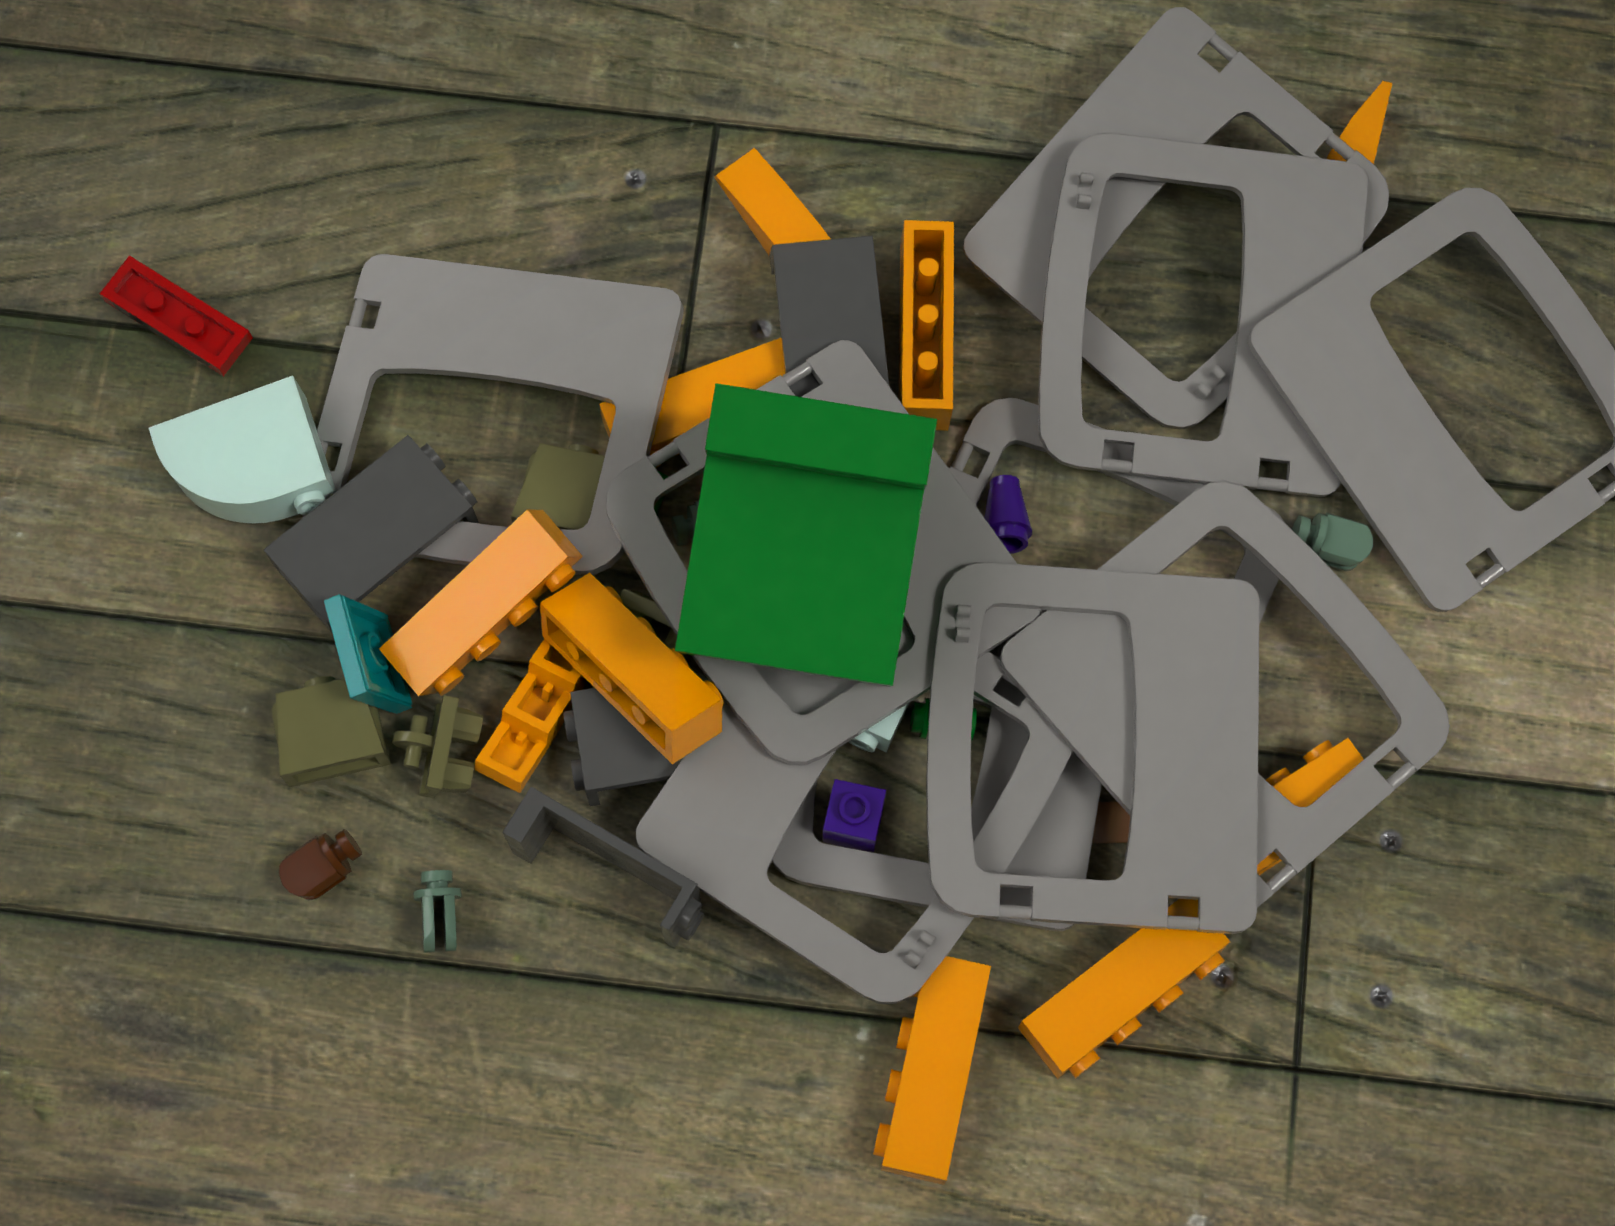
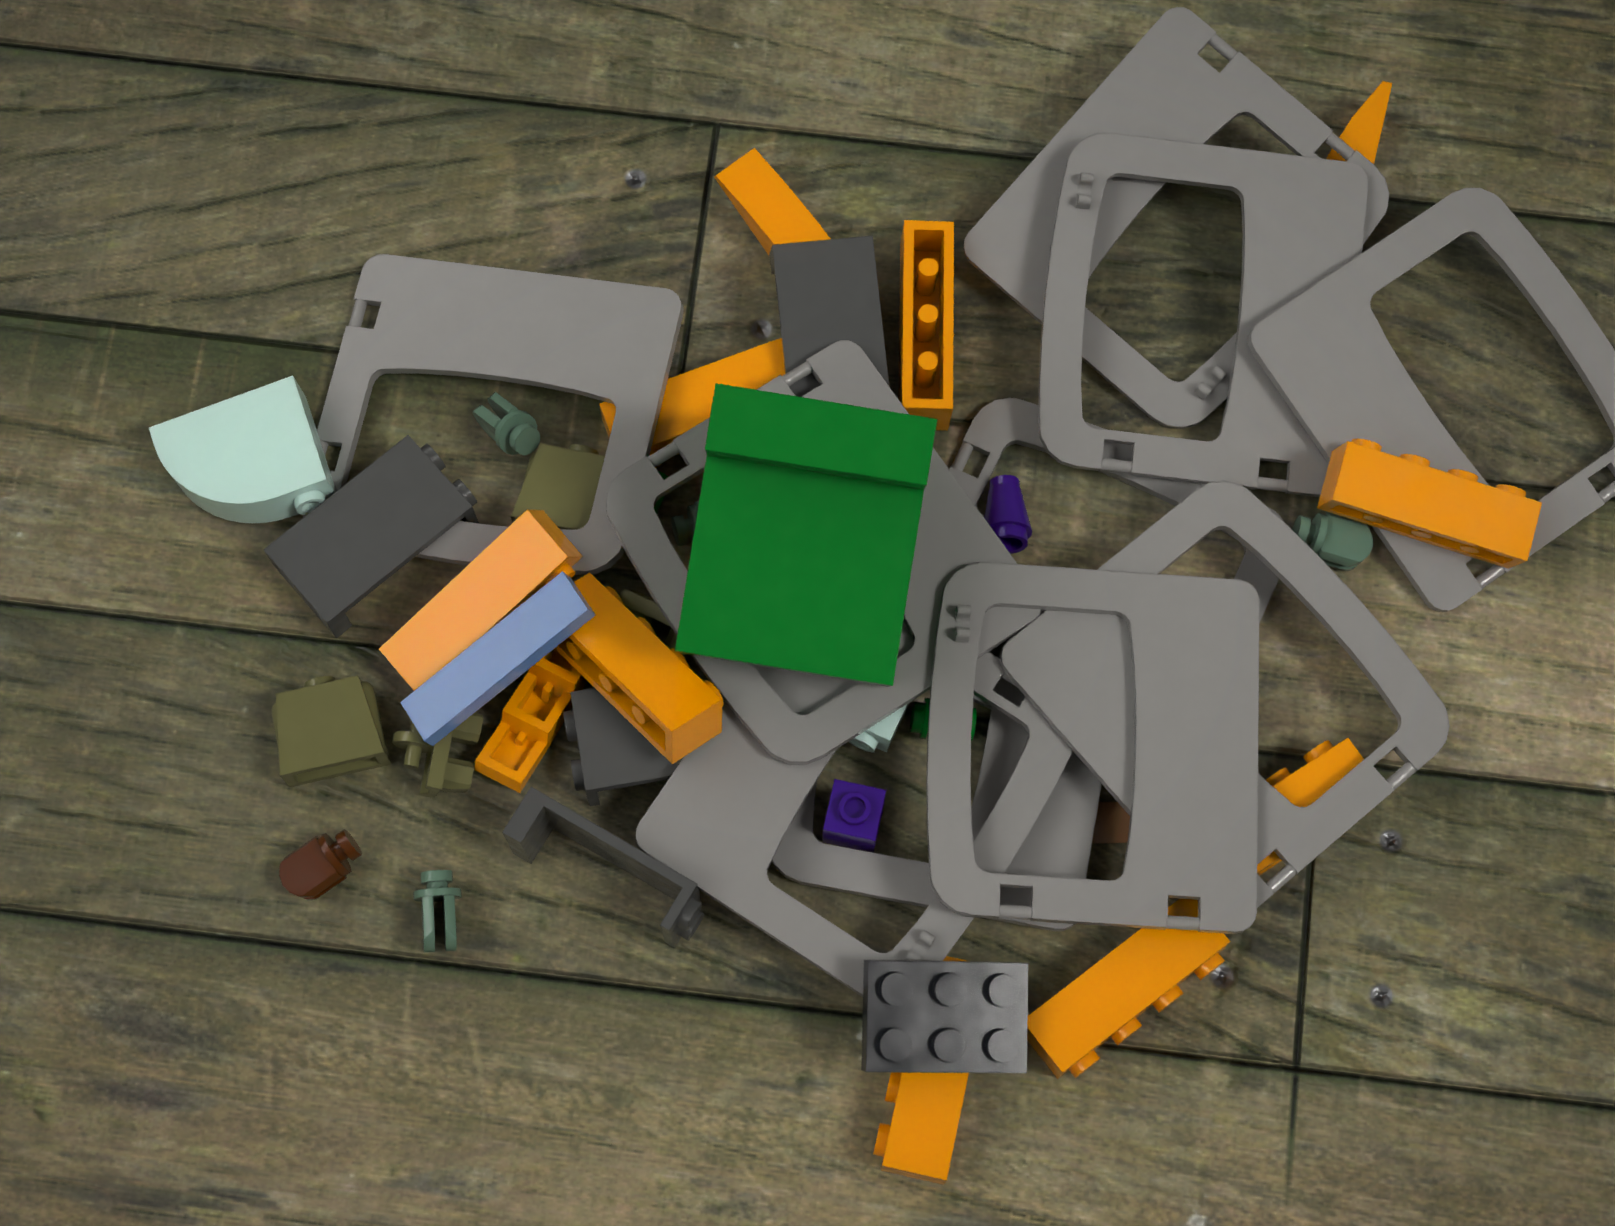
red plate [99,255,253,377] -> none
teal plate [324,594,412,714] -> none
none -> medium blue tile [400,571,596,746]
none -> sand green arm [472,392,540,455]
none -> black plate [861,960,1029,1073]
none -> light orange brick [1317,438,1542,569]

